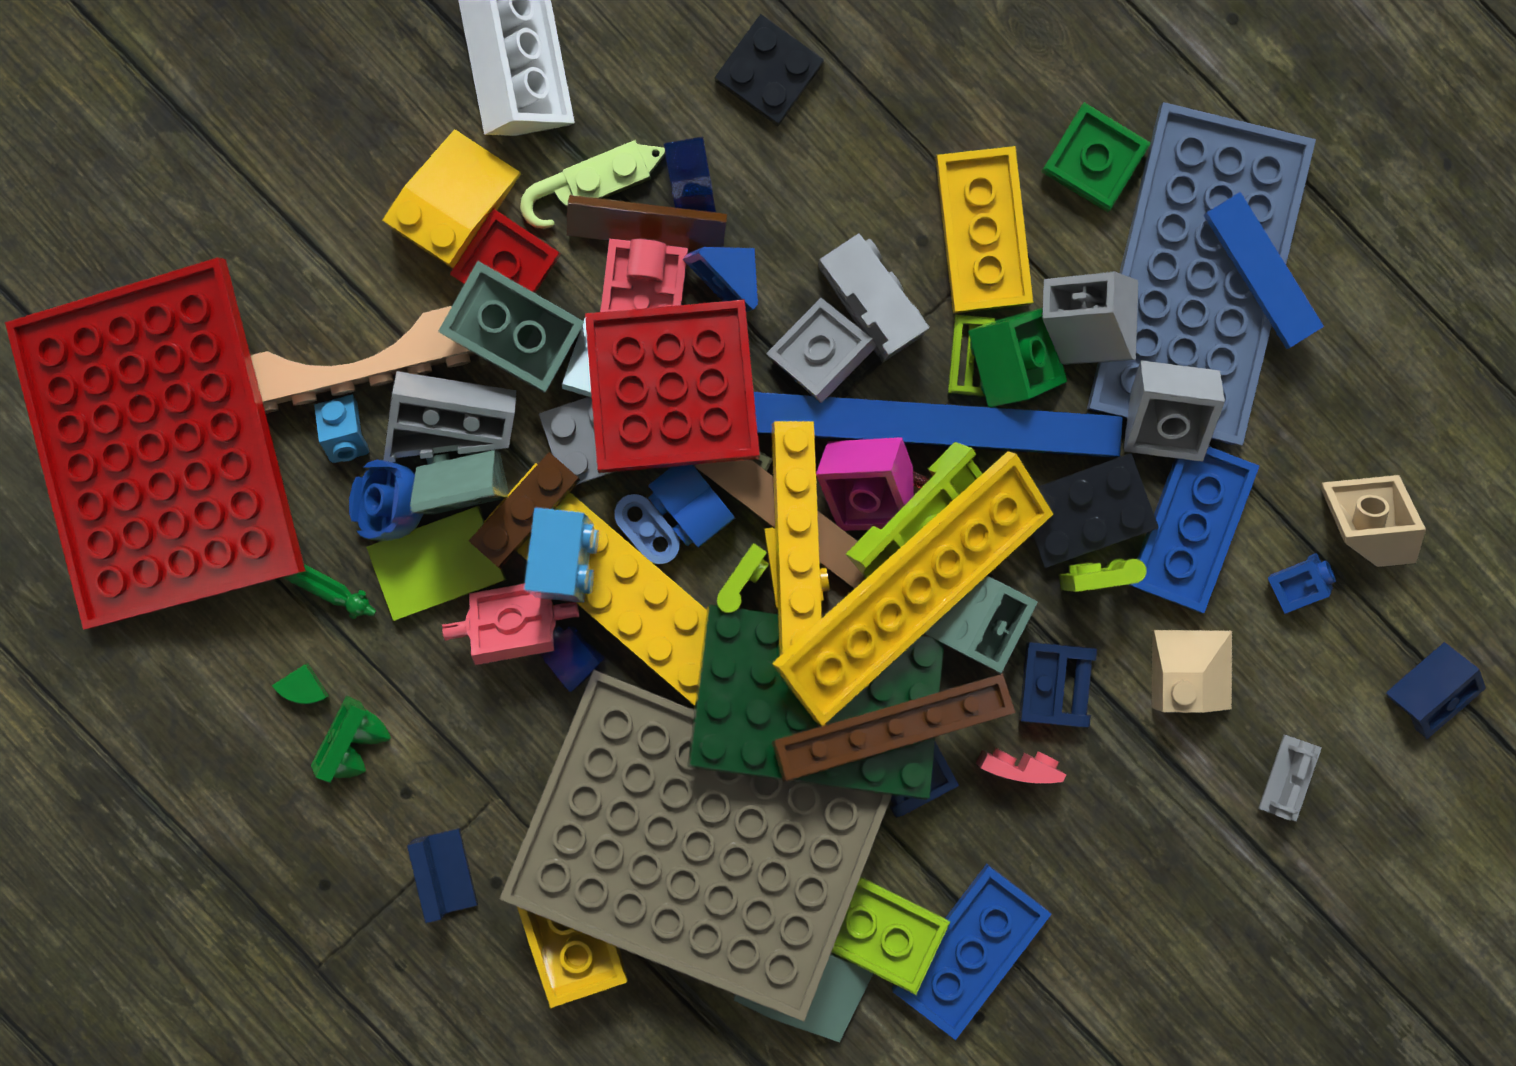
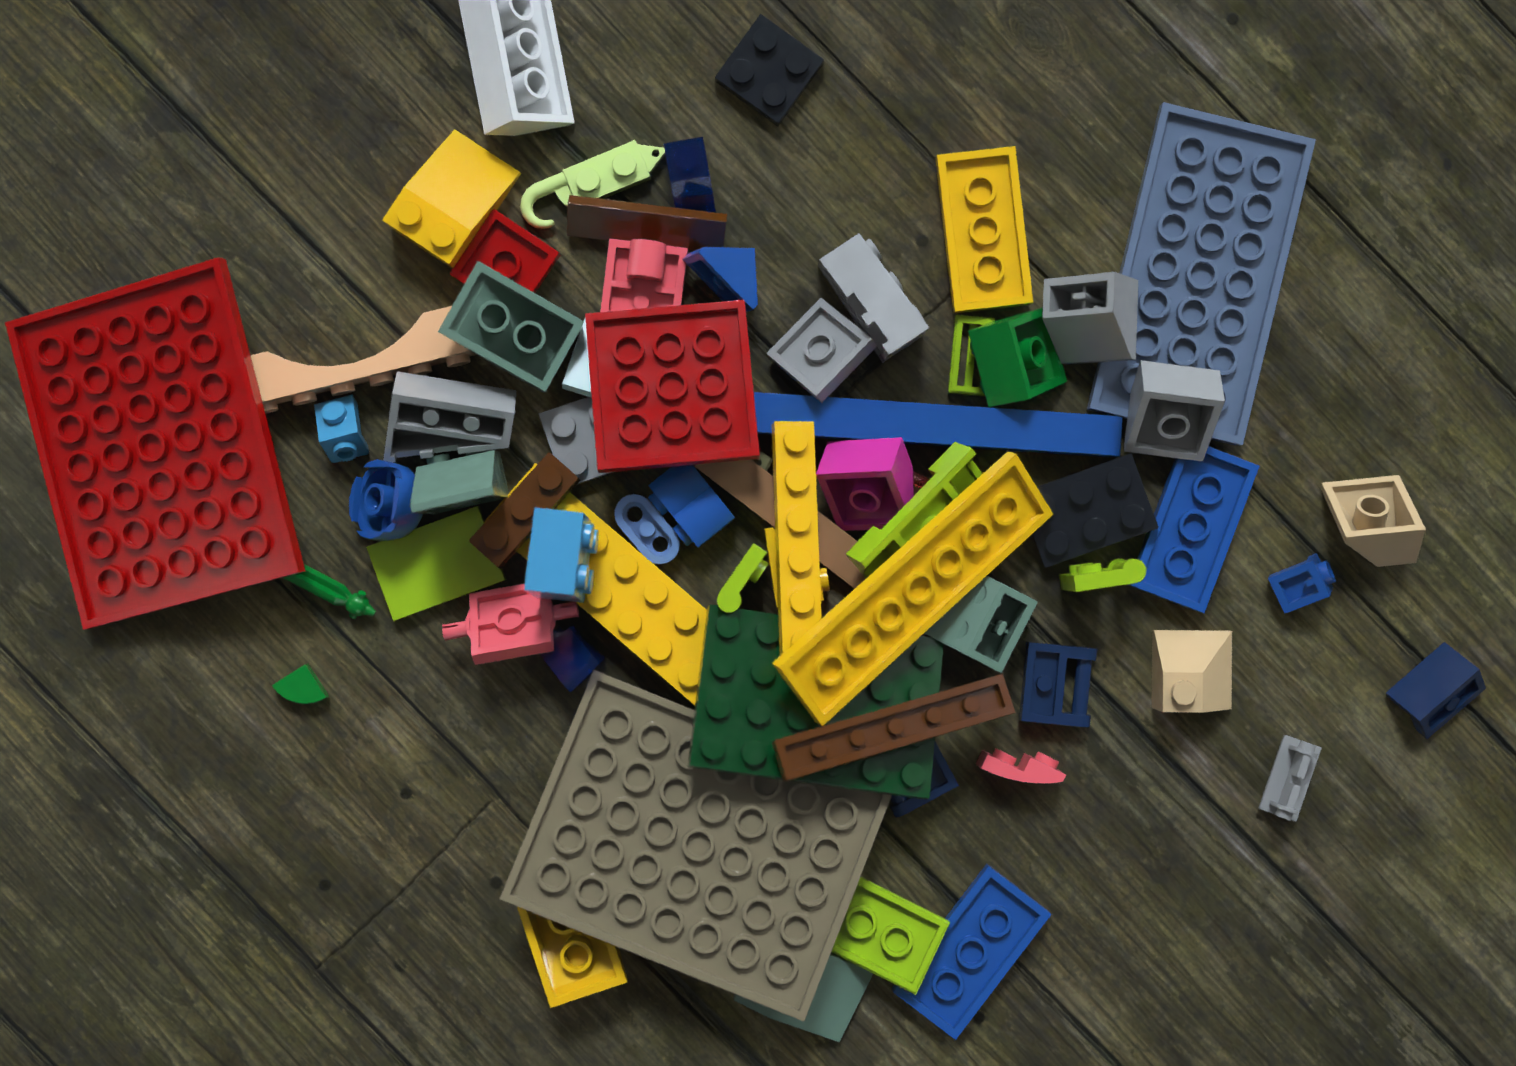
green tile [311,695,391,783] -> none
dark blue panel [407,828,478,923] -> none
green plate [1041,102,1151,213] -> none
blue tile [1203,192,1324,349] -> none

